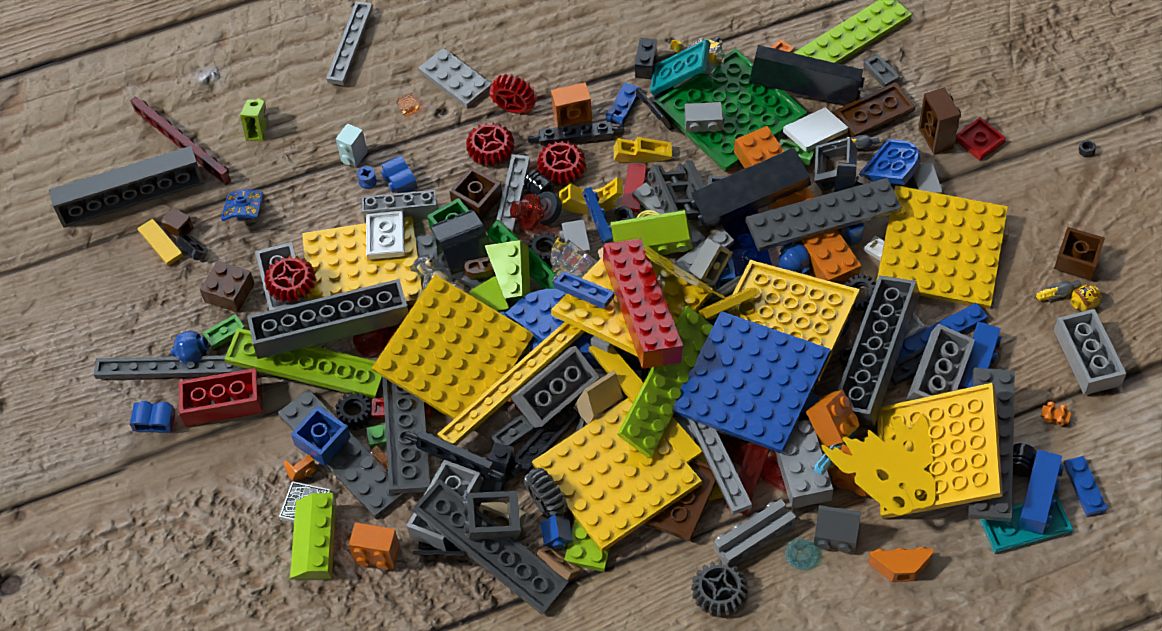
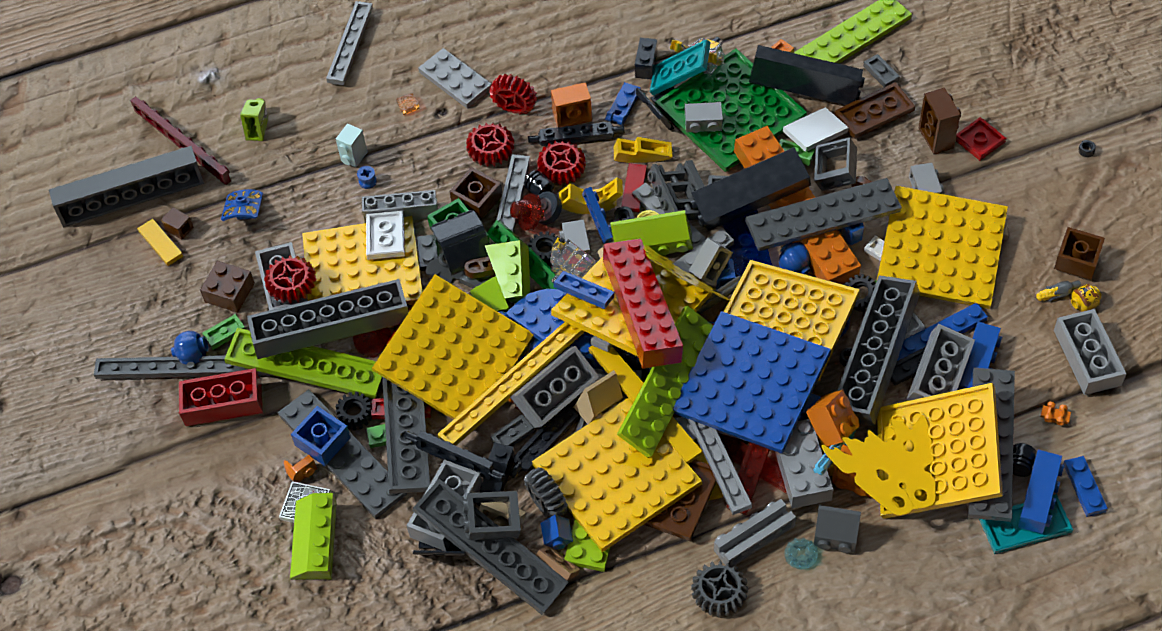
blue brick [130,401,175,433] -> none
black plate [176,233,208,260] -> none
orange brick [349,523,400,570] -> none
clear orange tile [371,446,388,471] -> none
blue brick [380,156,418,193] -> none
clear piece [410,254,460,291] -> none
yellow plate [698,287,758,320] -> none
black beam [834,162,857,192] -> none
dark grey piece [846,135,880,150] -> none
blue plate [859,139,921,185] -> none
orange slope [868,547,934,582] -> none

